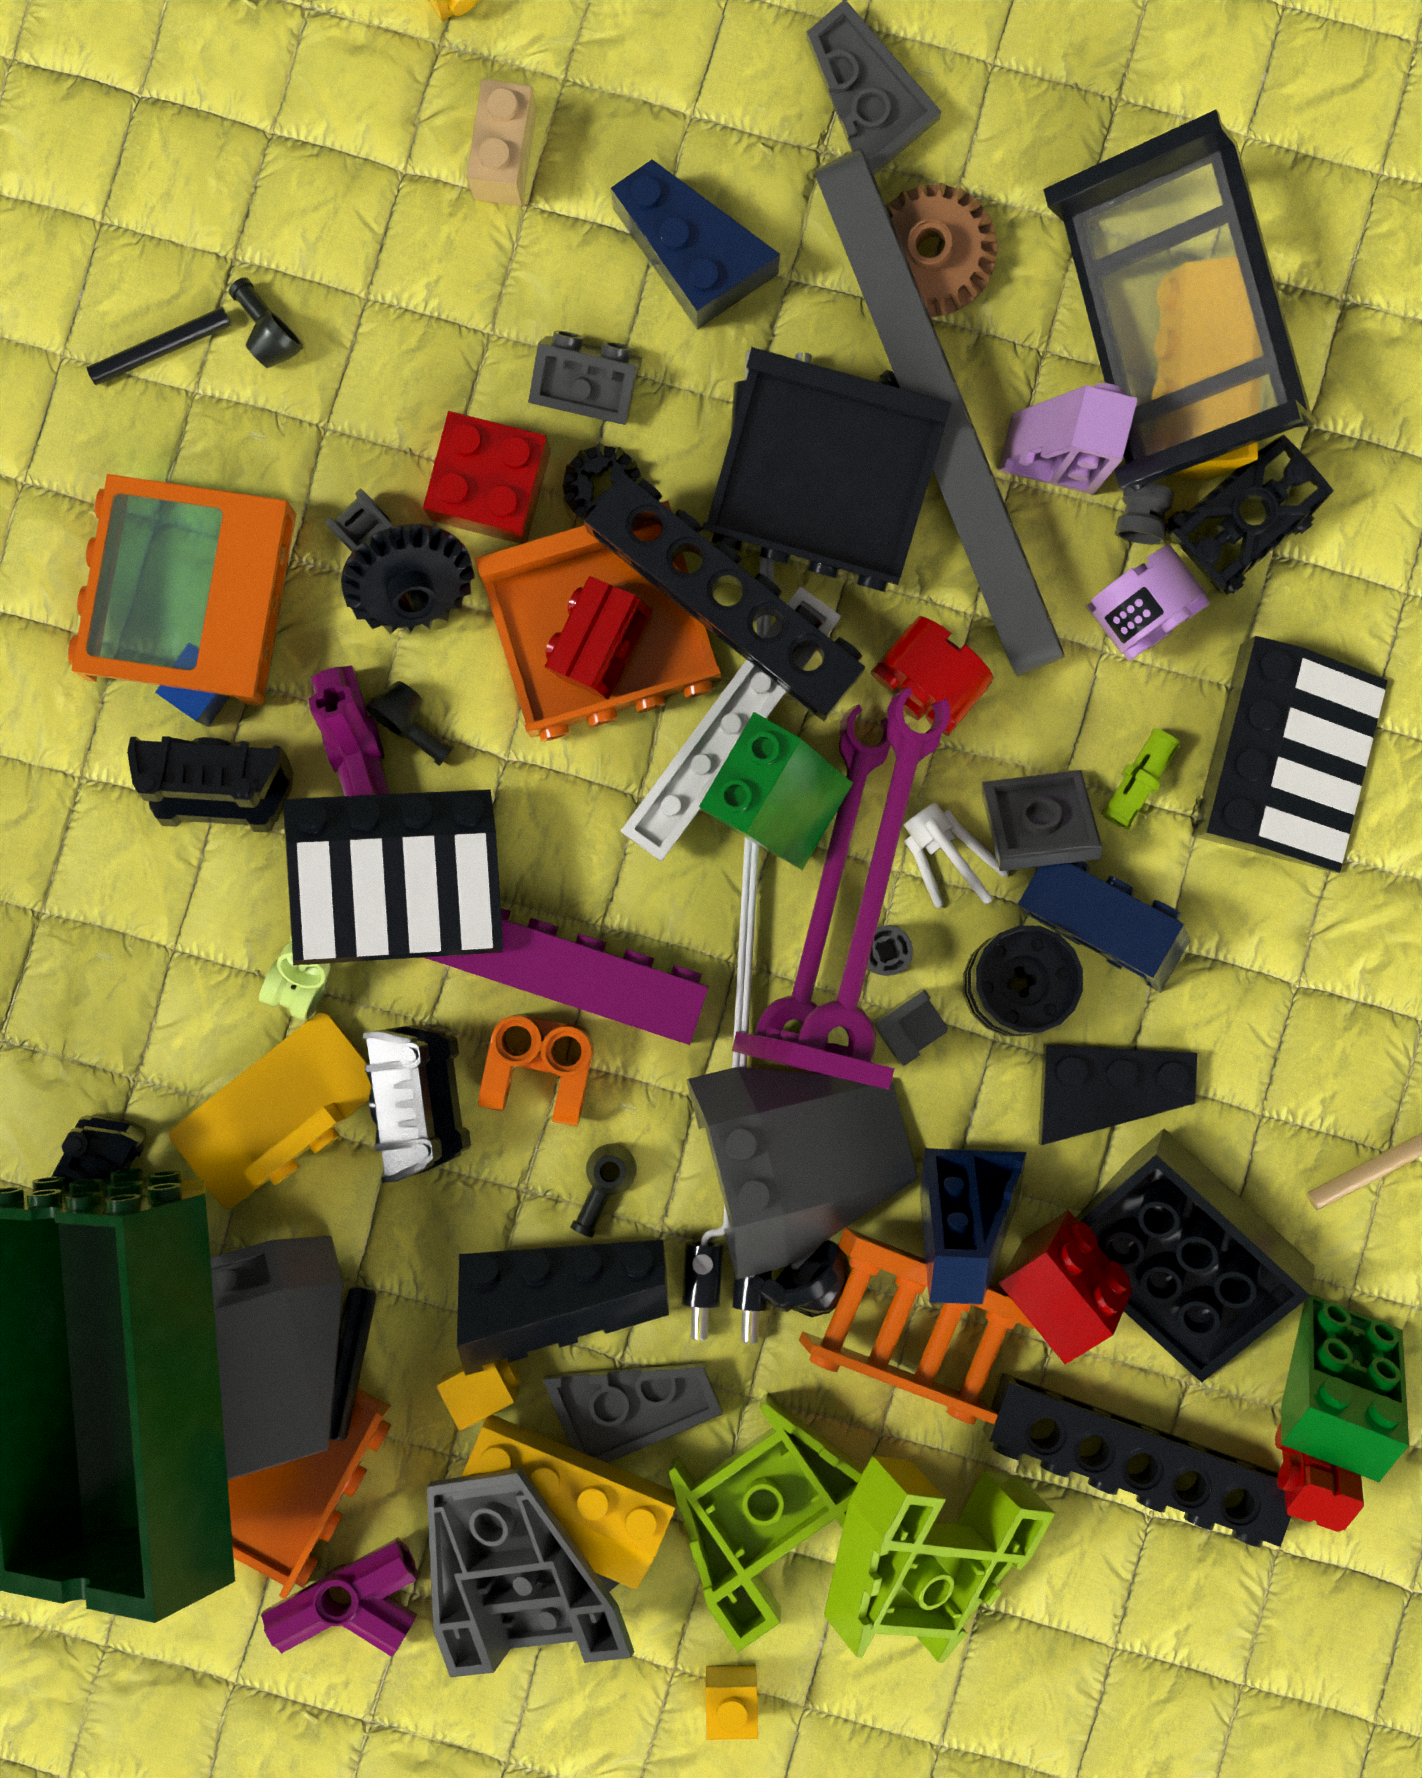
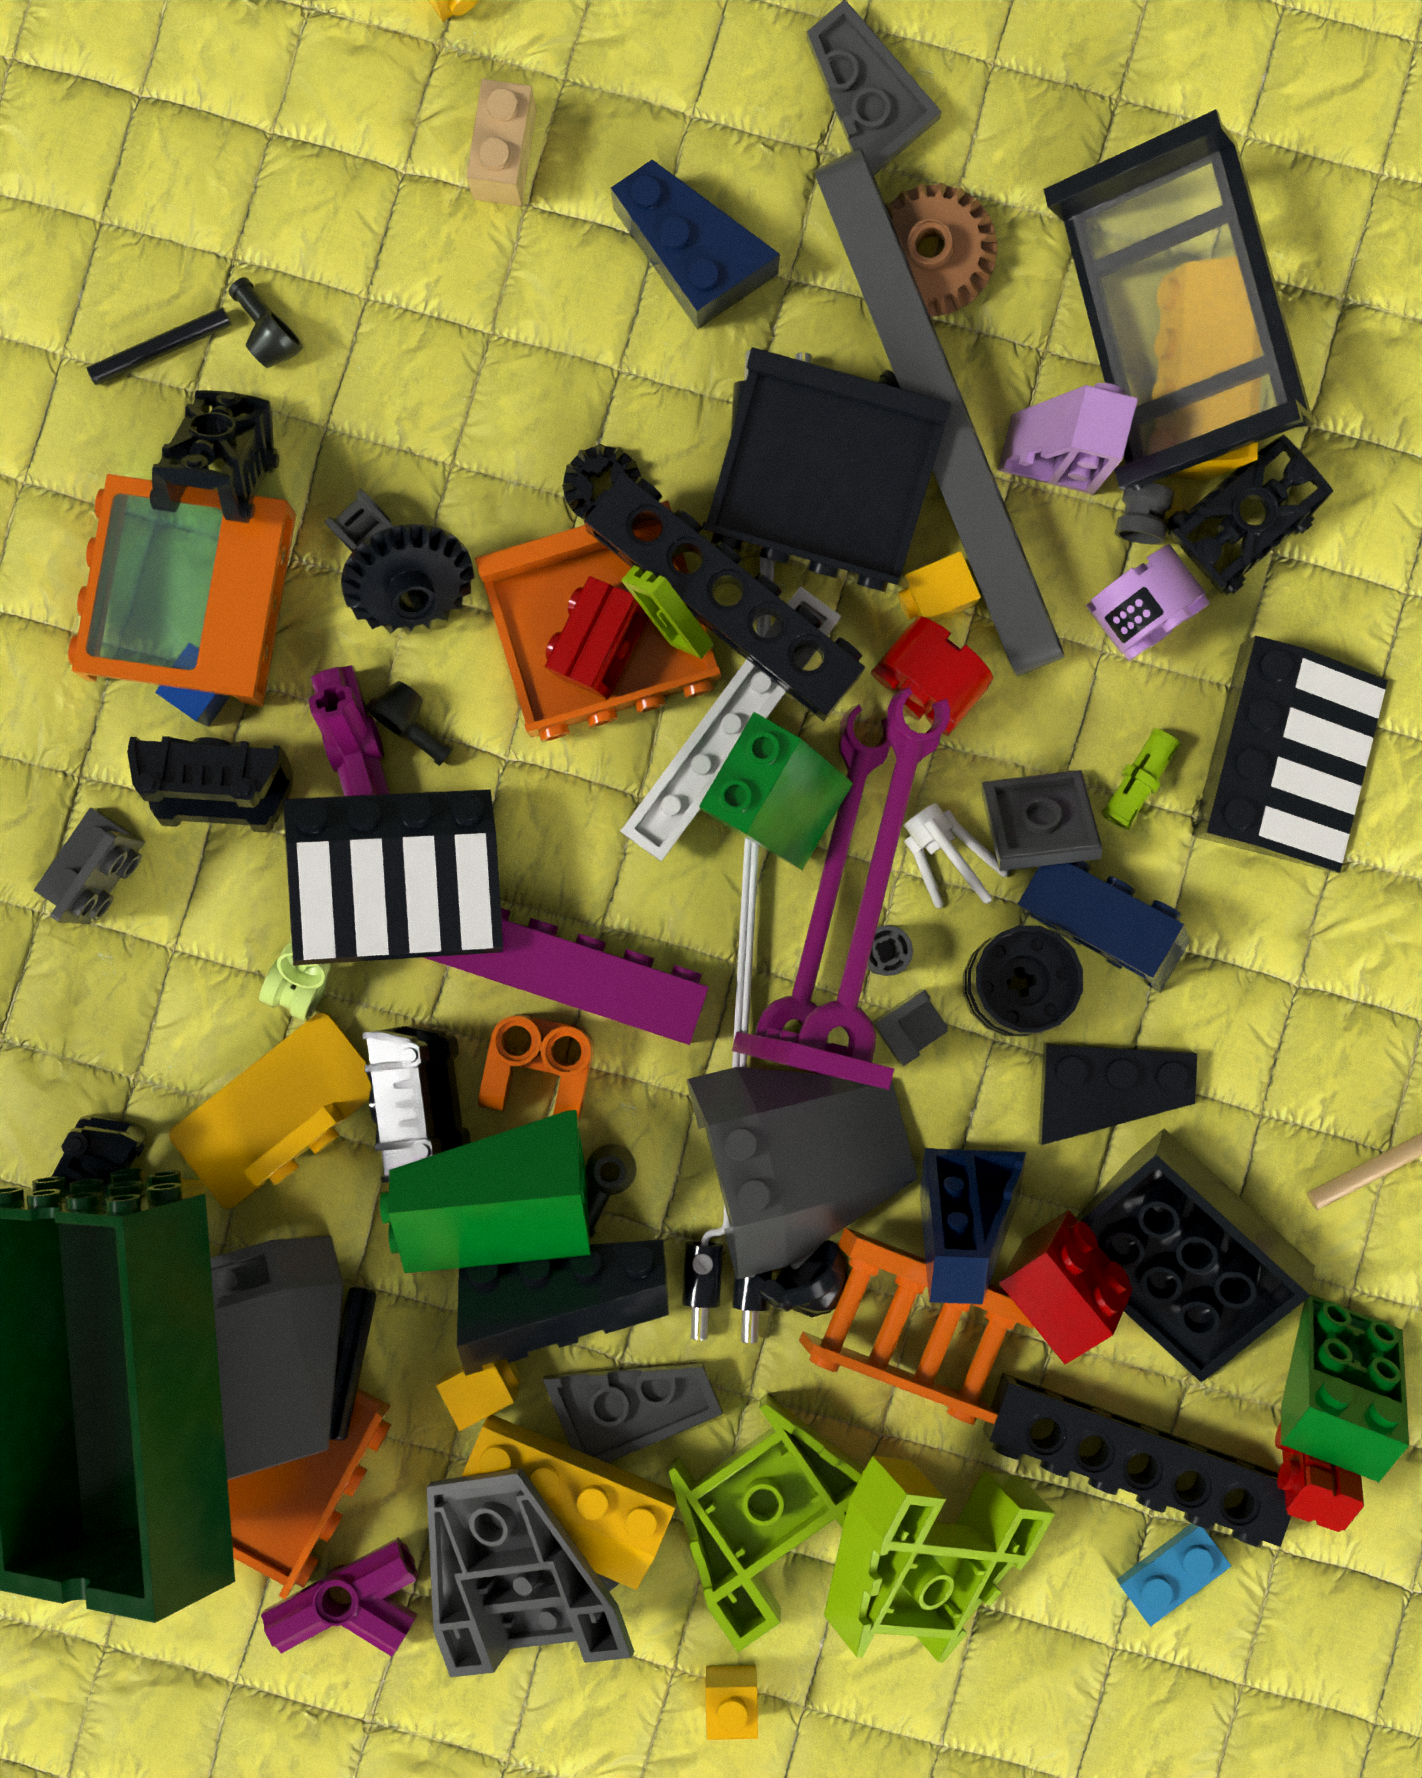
red brick [423,411,551,544] -> none
dark grey bracket [528,331,642,425] -> none
none -> dark grey bracket [34,807,145,924]
none -> black piece [150,390,279,523]
none -> green slope [380,1110,590,1273]
none -> lime tile [621,565,714,659]
none -> yellow brick [897,551,981,622]
none -> dark azure plate [1116,1523,1231,1627]

